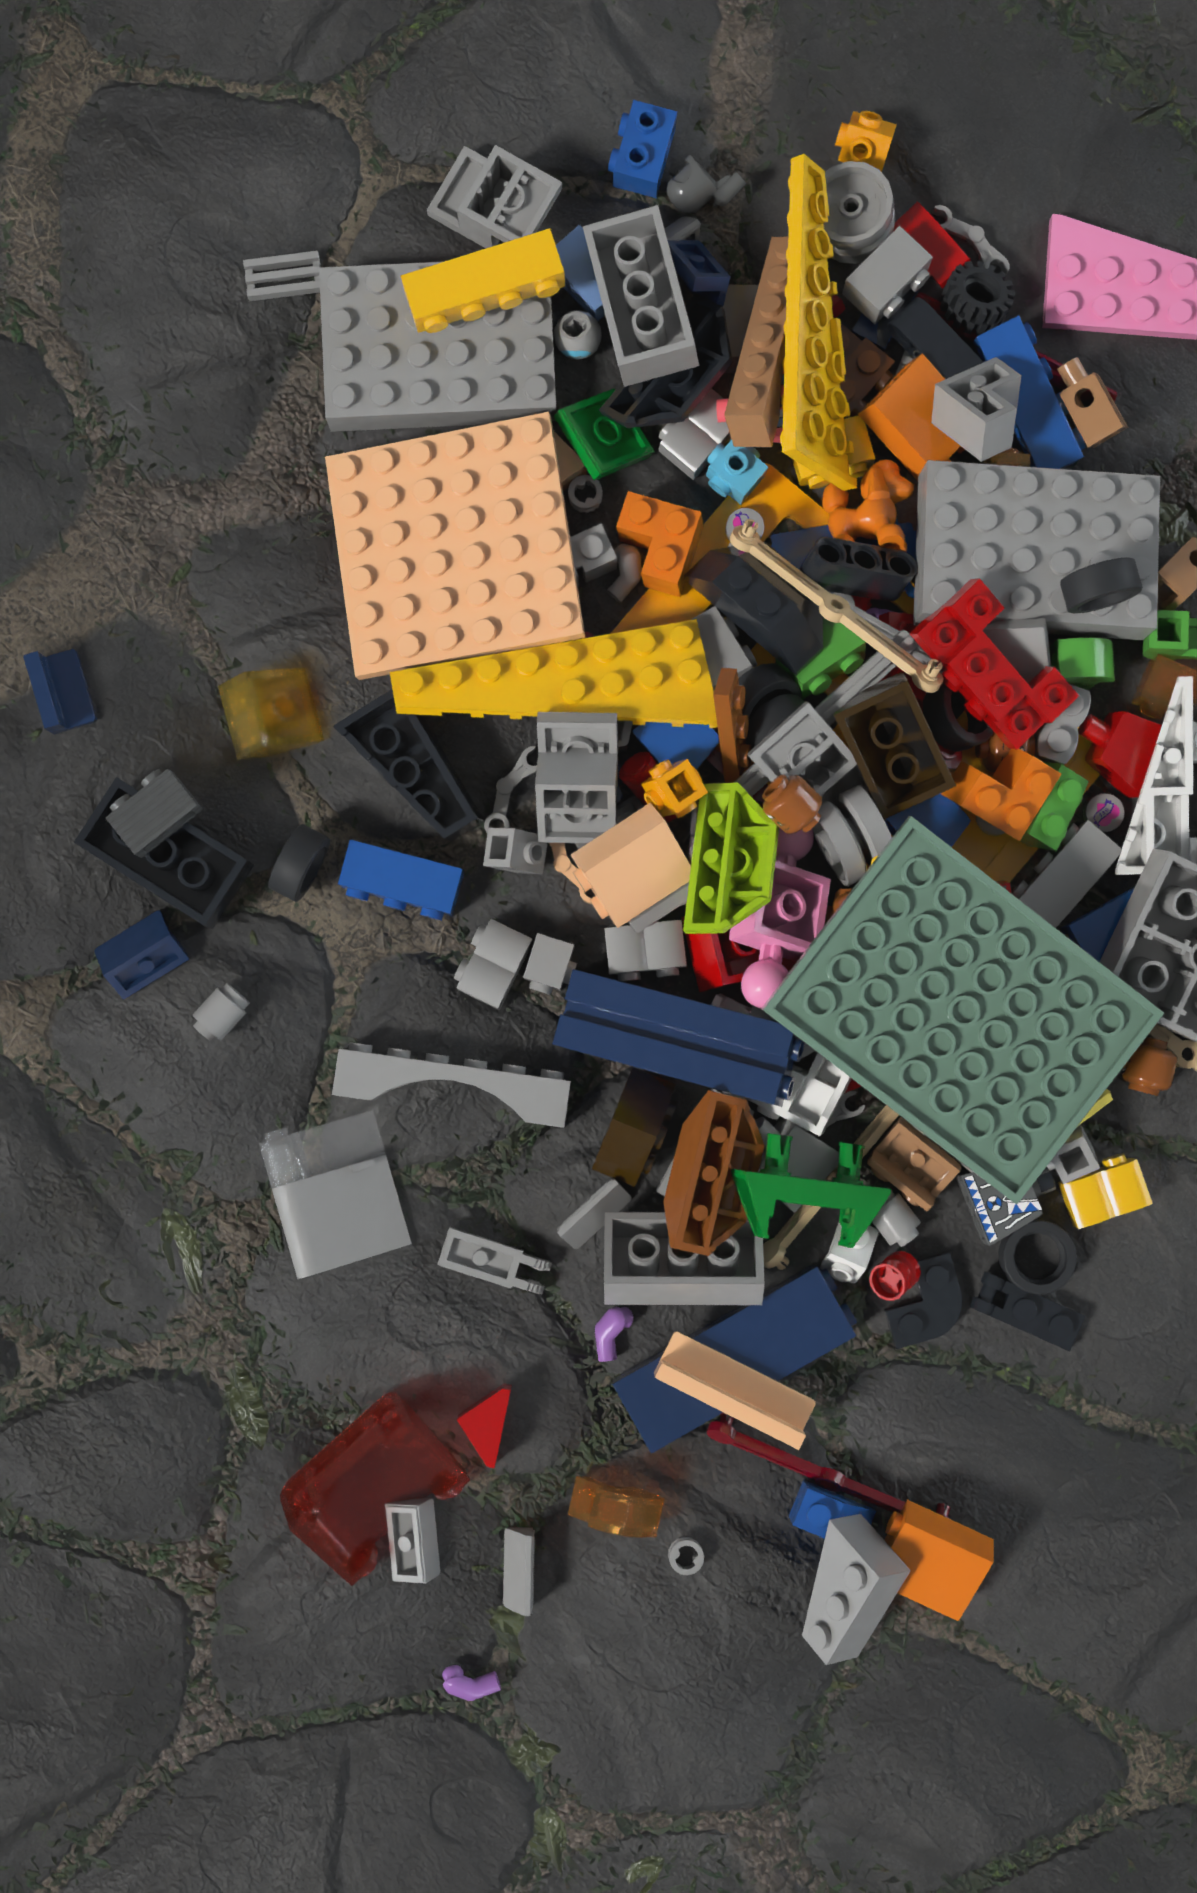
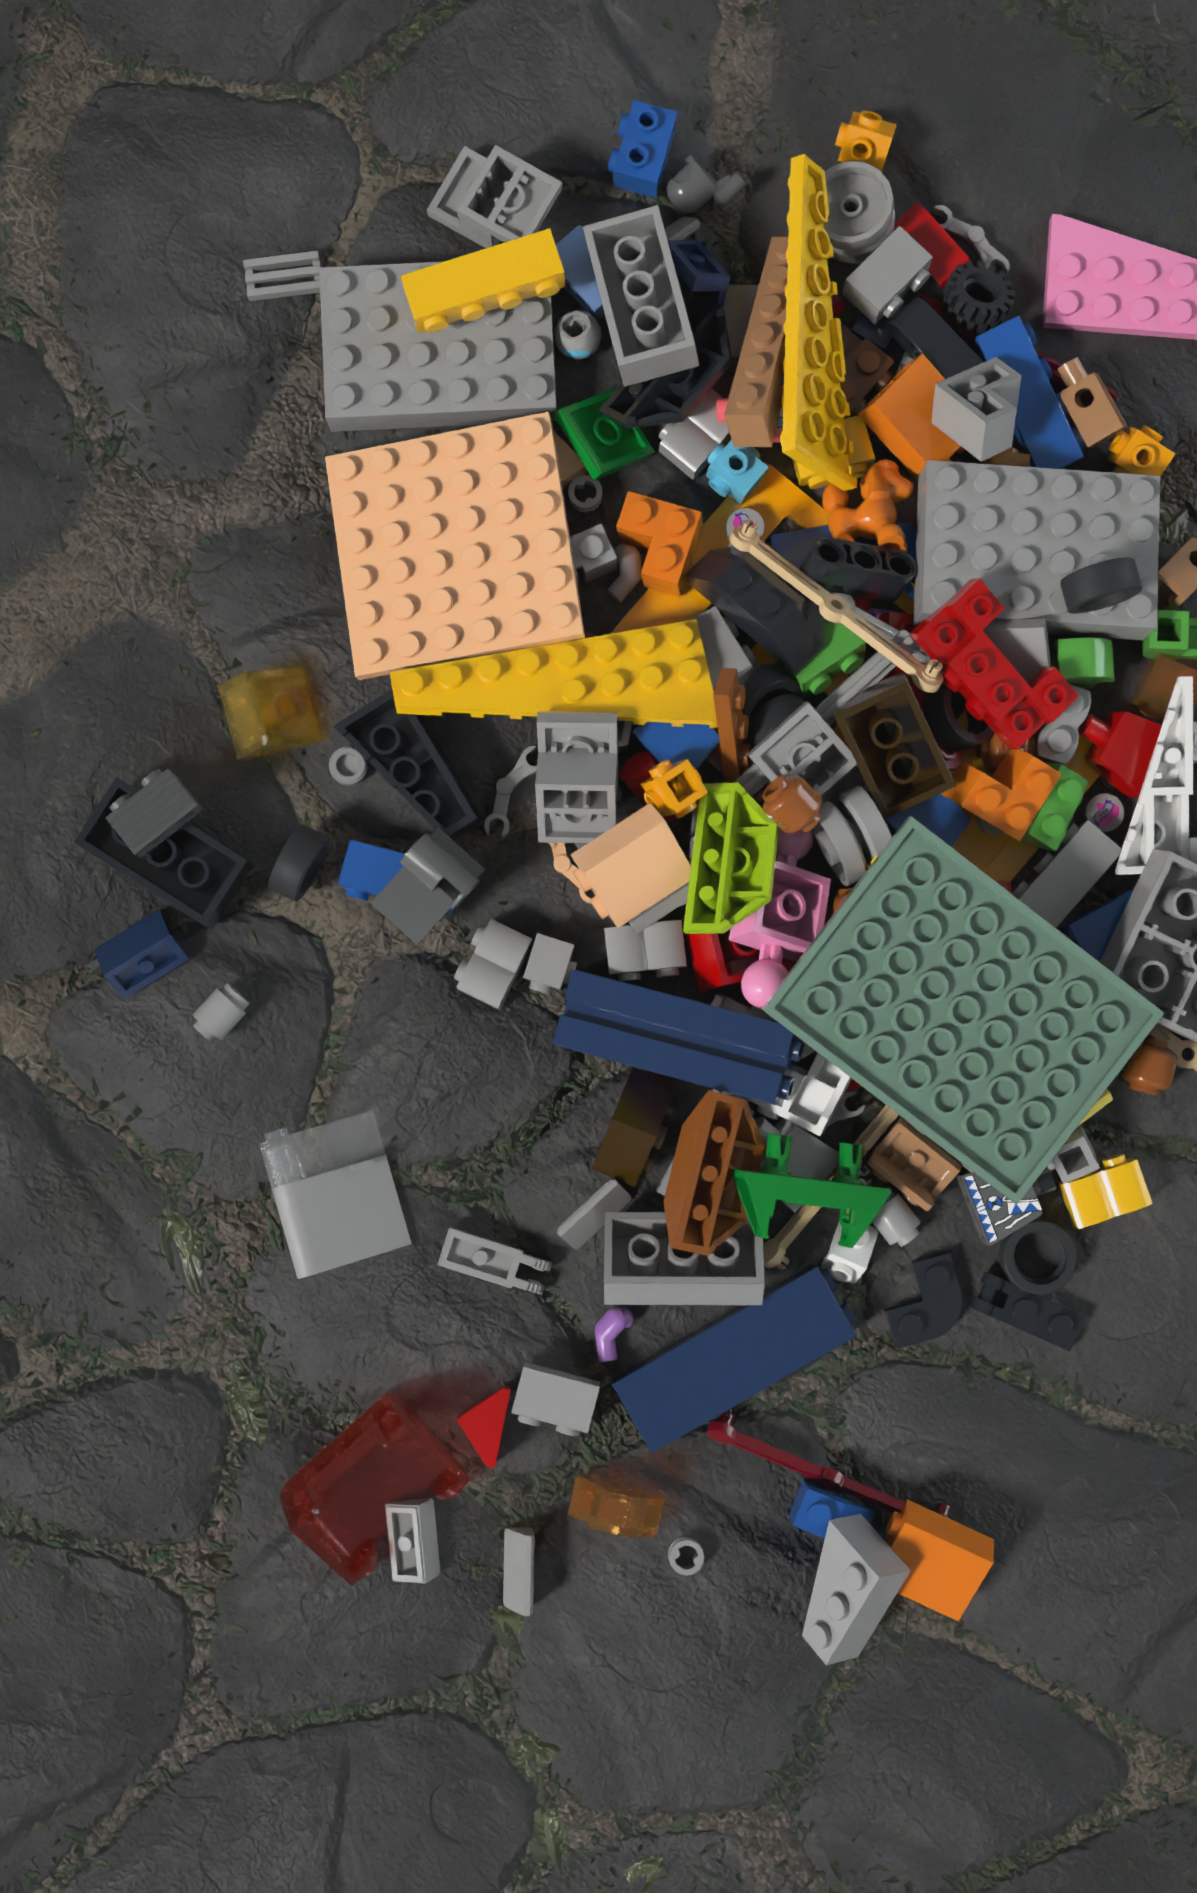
dark blue panel [23,649,97,735] -> none
light grey arch [332,1042,571,1128] -> none
medium lavender arm [442,1665,501,1701] -> none
light grey brick [483,828,547,874] -> none
light nougat panel [654,1331,816,1450] -> none
red wheel [869,1251,921,1301] -> none
none -> light grey tile [329,746,368,786]
none -> dark grey piece [371,827,485,945]
none -> light grey brick [511,1362,600,1436]
none -> light orange brick [1107,425,1175,476]

